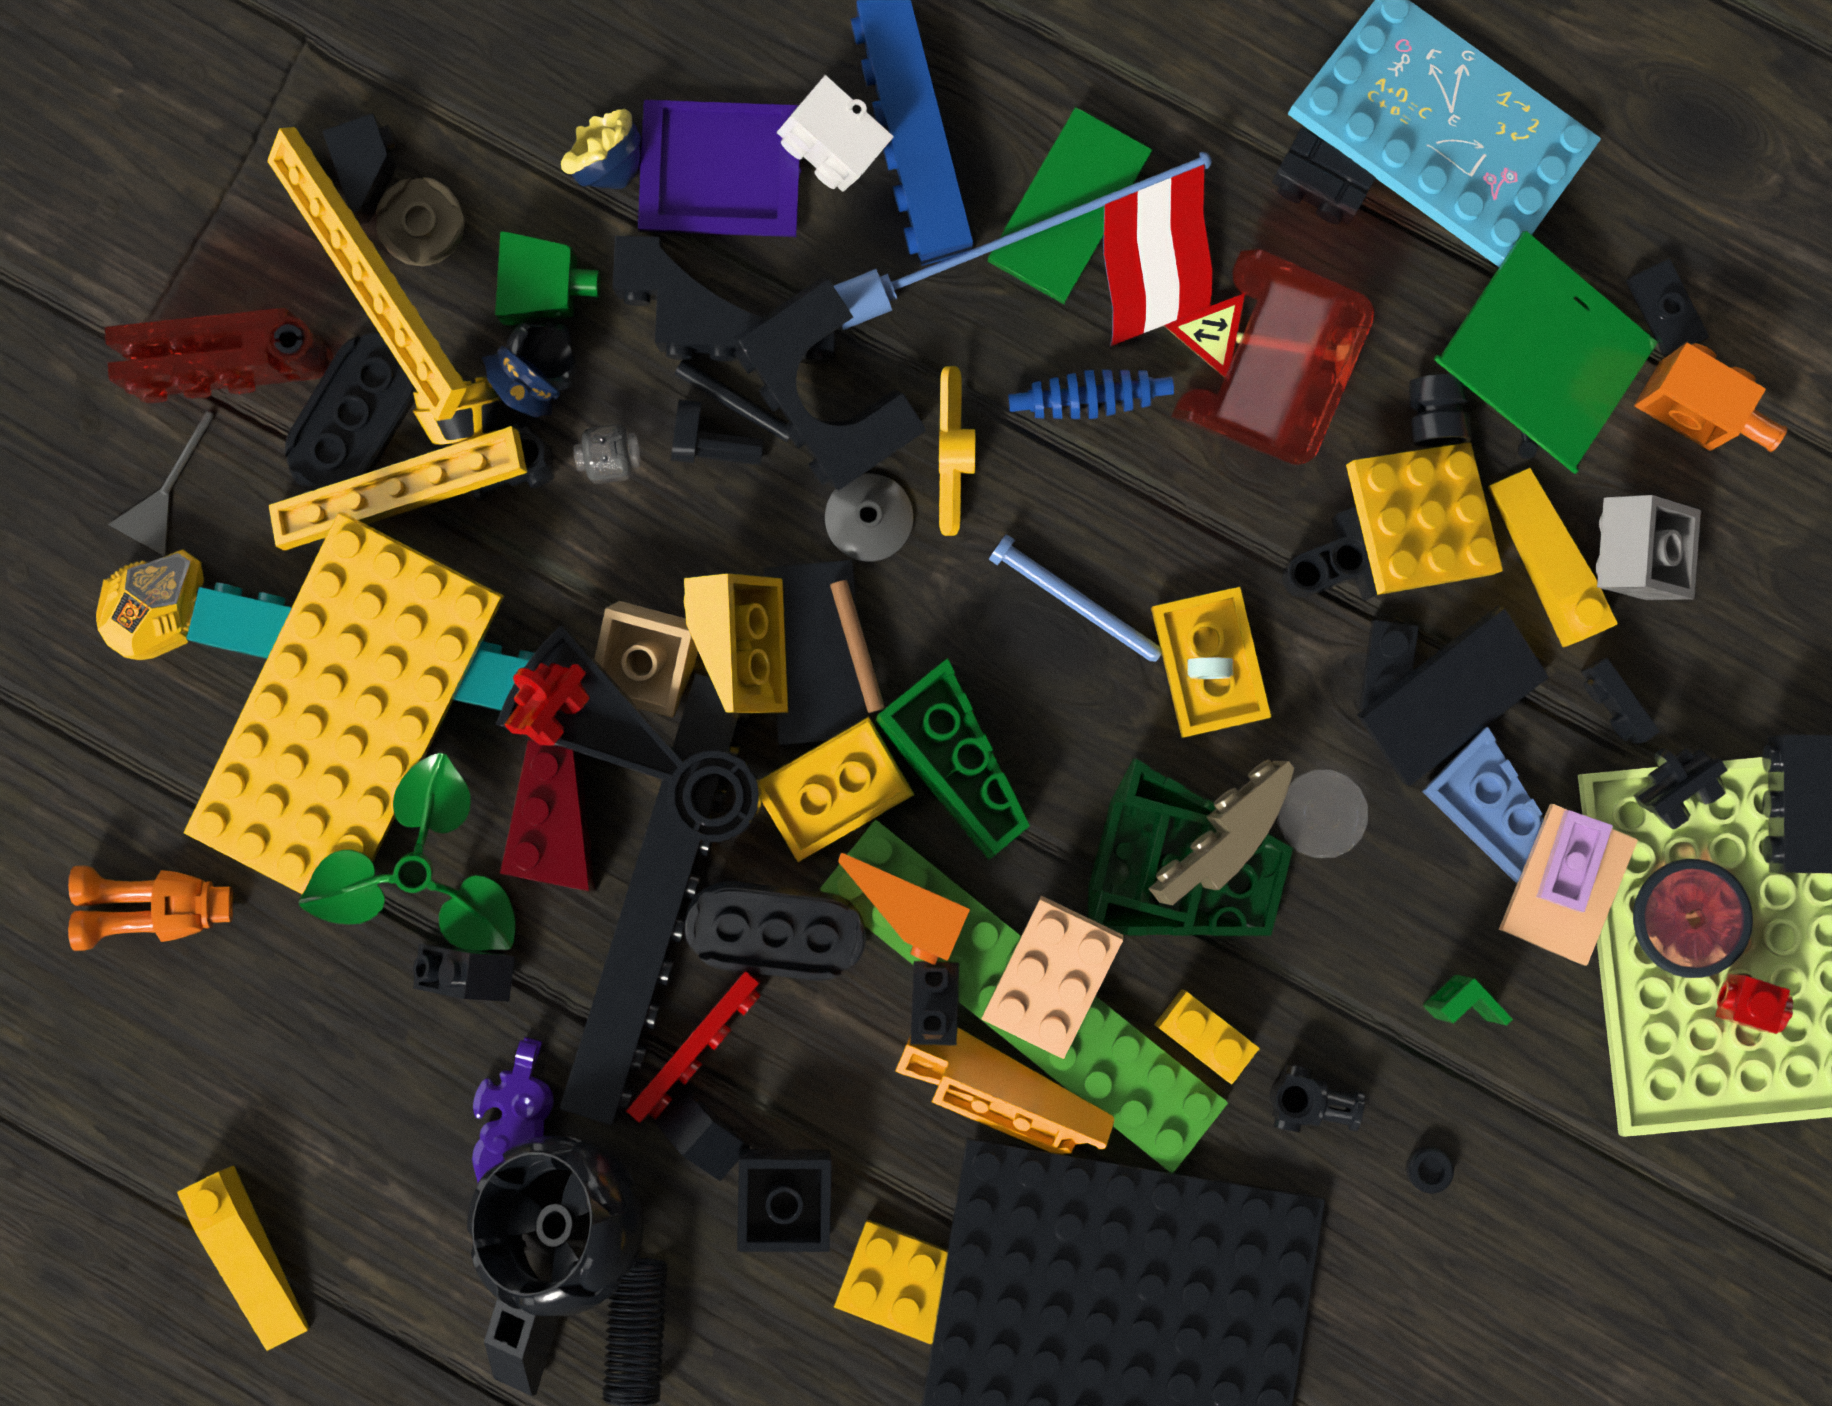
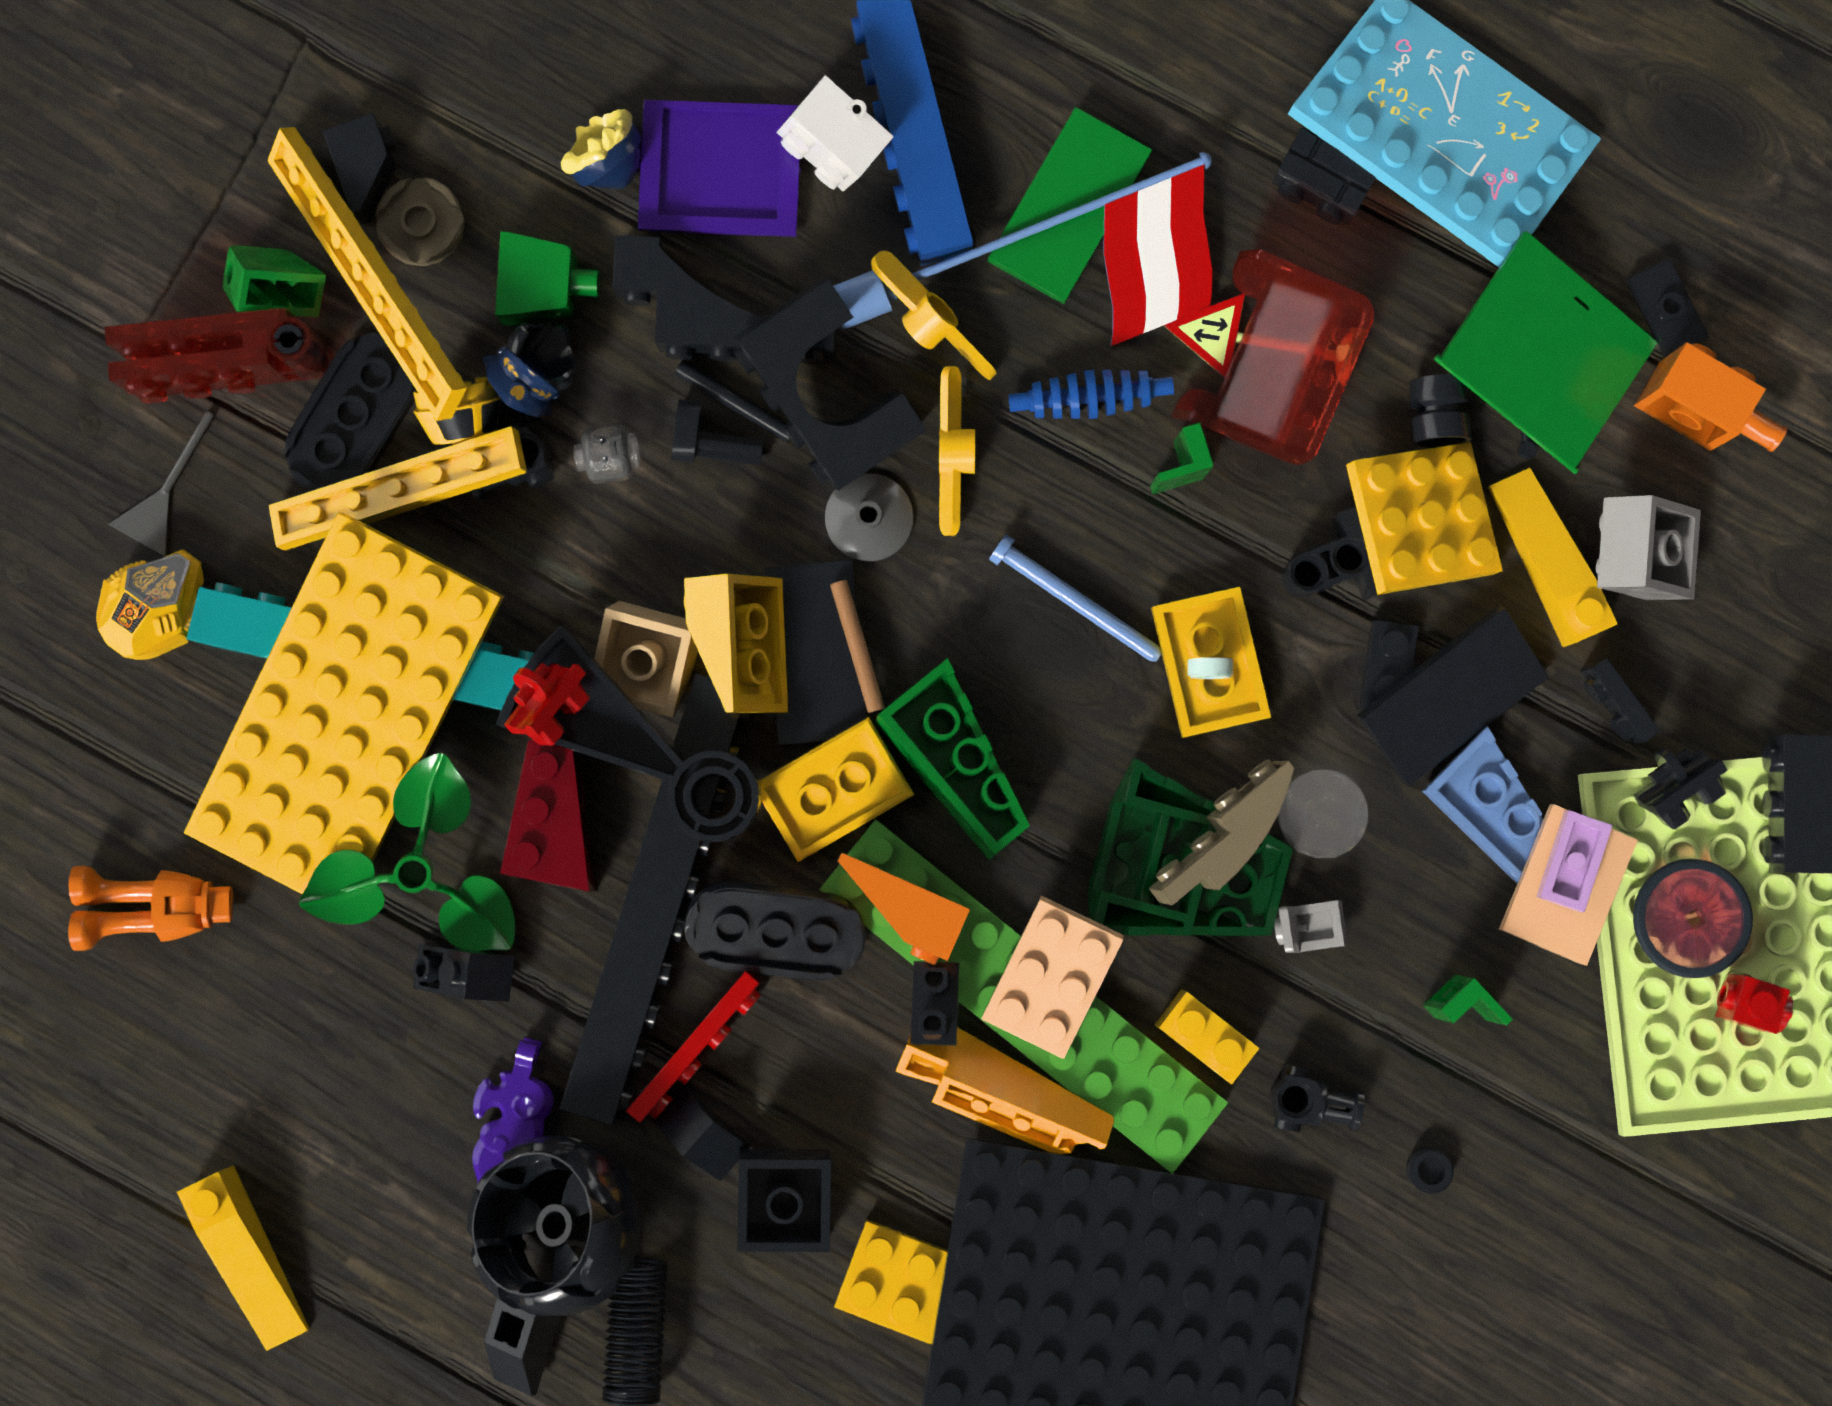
none -> green torso [223,245,326,317]
none -> yellow piece [871,251,997,380]
none -> green panel [1150,423,1213,495]
none -> light grey bracket [1274,900,1348,953]

